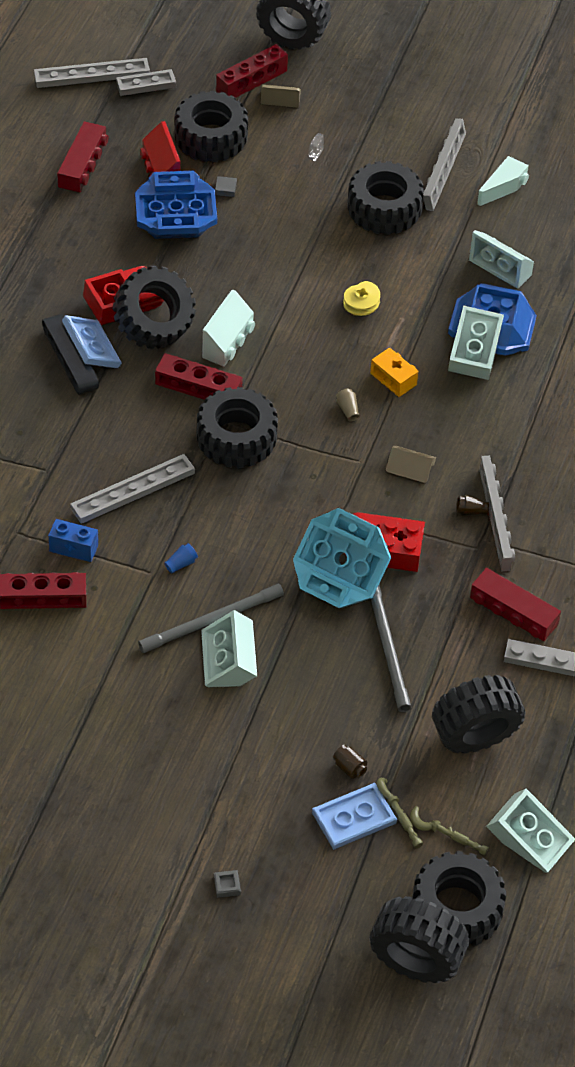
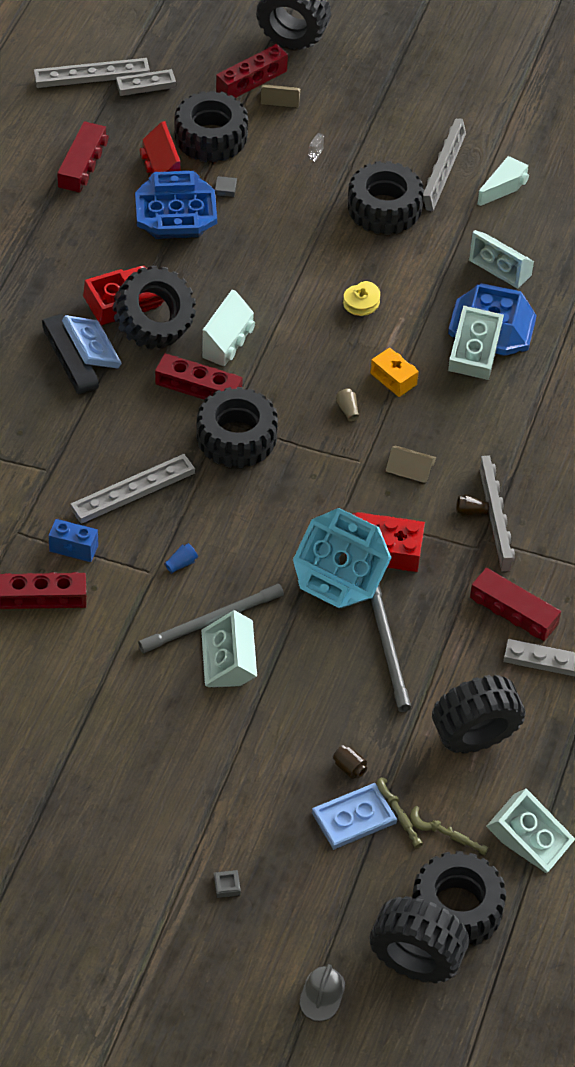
none -> dark grey piece [300,964,345,1021]

